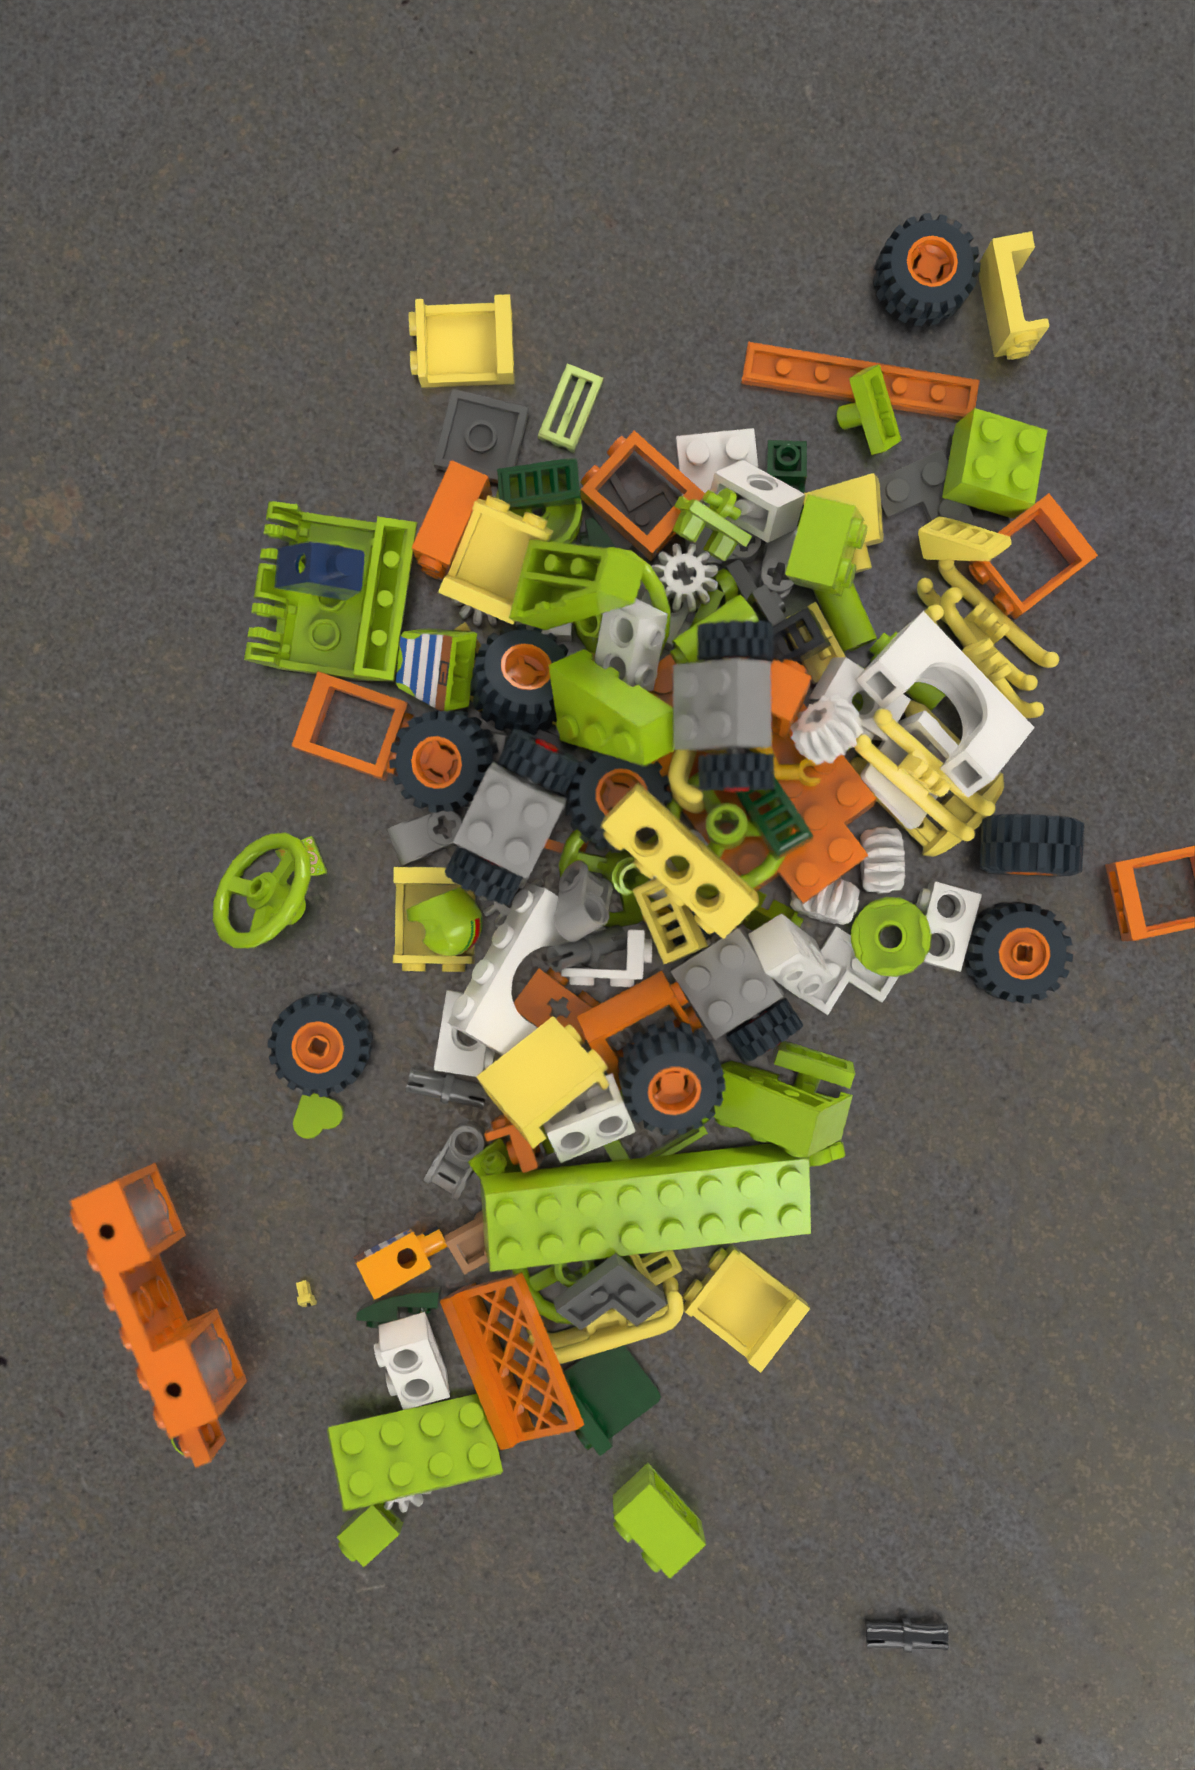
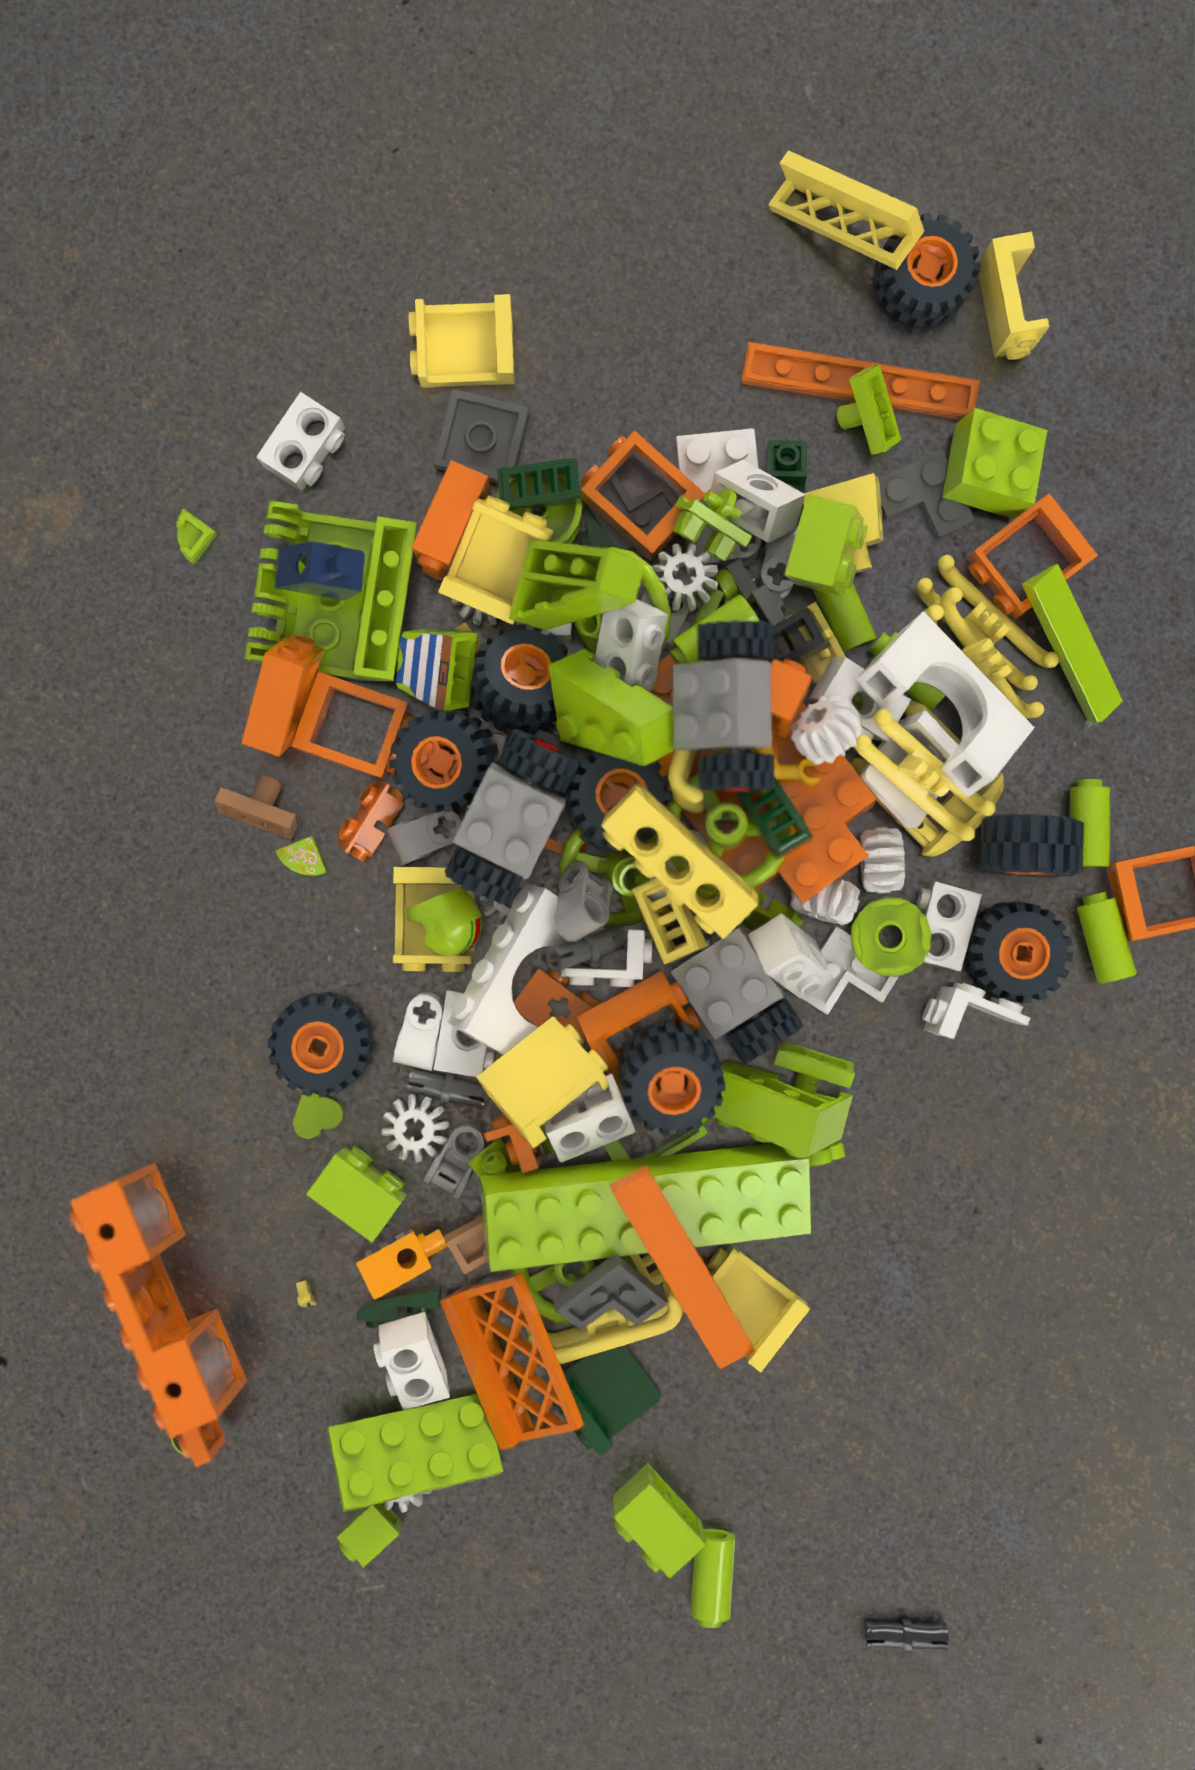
lime piece [213,833,311,949] -> none
yellowish green tile [538,363,603,453] -> none
light yellow slope [918,517,1012,561] -> none
none -> lime tile [177,508,217,565]
none -> medium nougat tile [215,775,298,841]
none -> orange window [241,634,325,757]
none -> white brick [257,391,345,492]
none -> lime brick [306,1146,409,1243]
none -> orange hinge [336,779,404,862]
none -> white gear [381,1094,450,1163]
none -> white piece [393,992,444,1071]
none -> orange tile [610,1165,755,1370]
none -> lime brick [690,1529,735,1628]
none -> light yellow fence [768,150,924,270]
none -> white bracket [922,982,1030,1039]
none -> lime slope [1022,564,1123,724]
none -> lime brick [1069,779,1110,868]
none -> lime brick [1077,891,1137,984]

